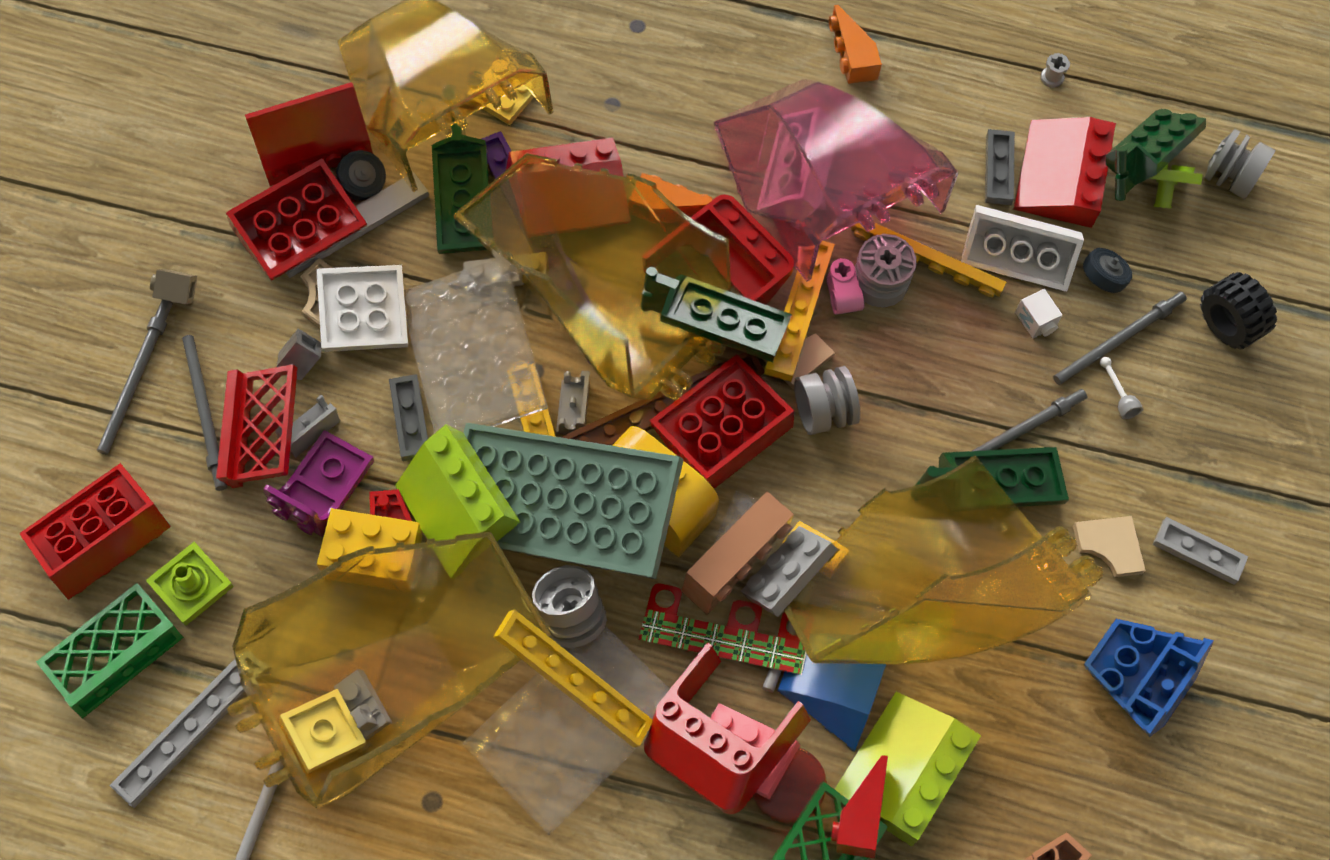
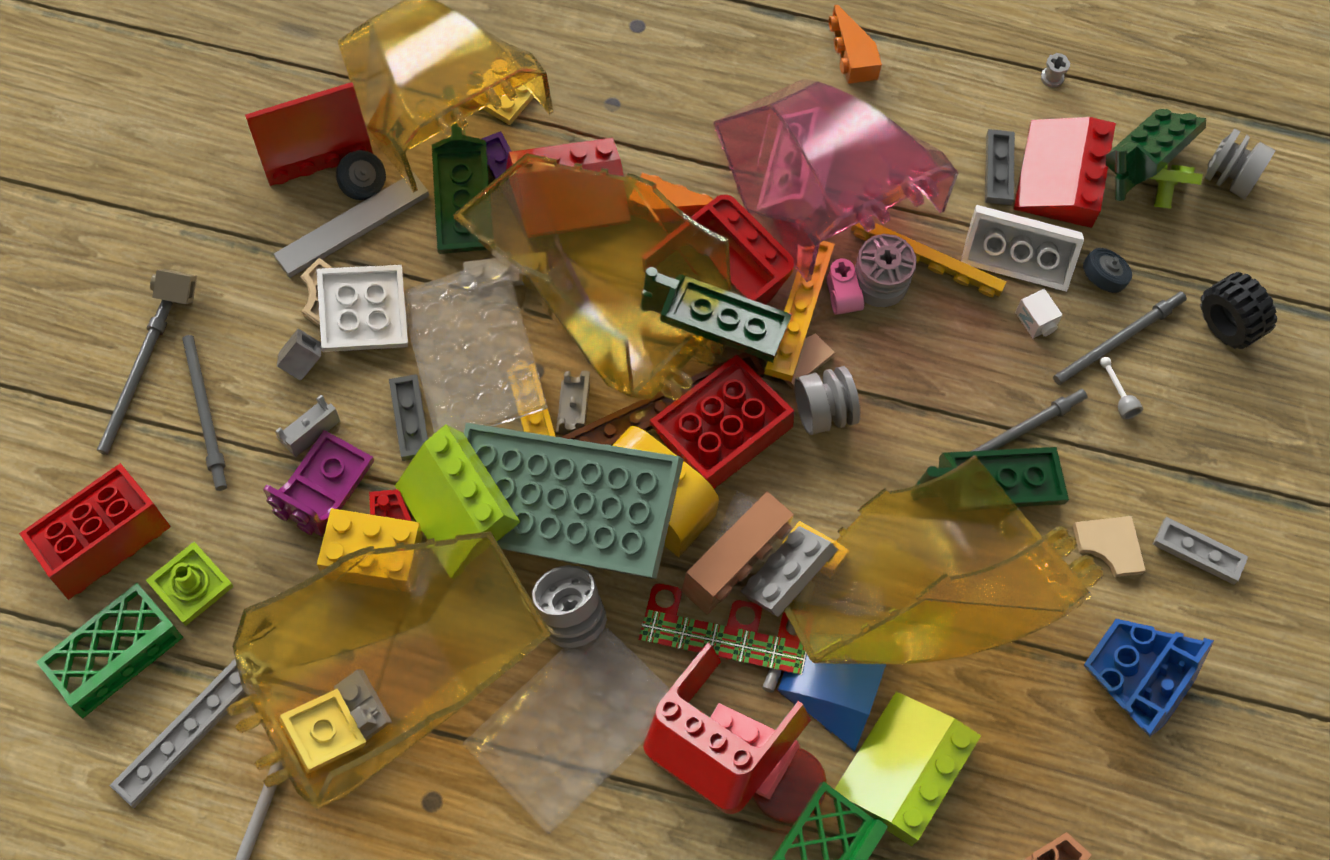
red fence [216,364,298,488] -> none
red slope [226,158,367,281] -> none
yellow plate [493,610,653,747] -> none
red slope [831,755,888,859] -> none

